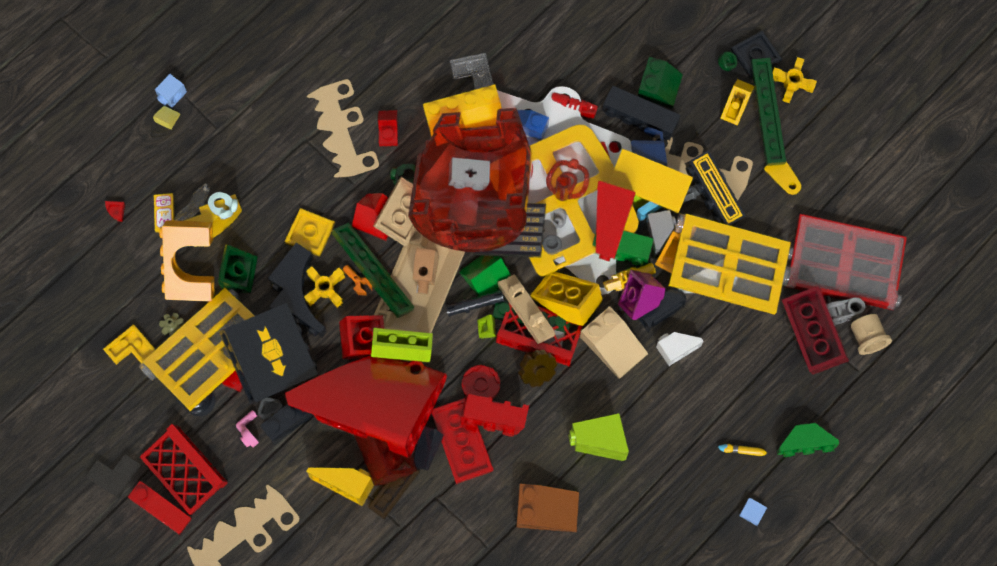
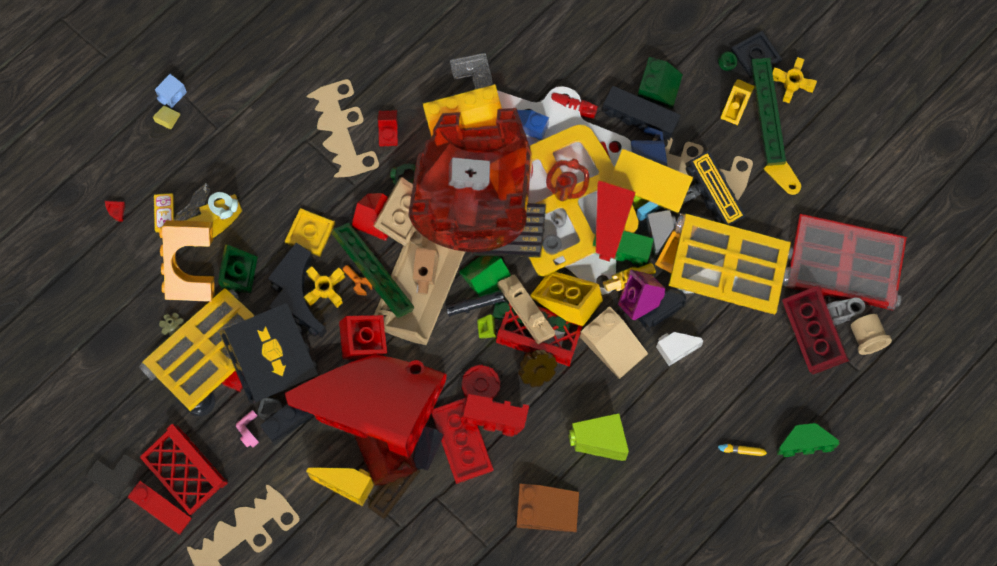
yellow tile [103,324,155,366] -> none
lime brick [371,328,433,362] -> none
light blue tile [739,498,767,526] -> none

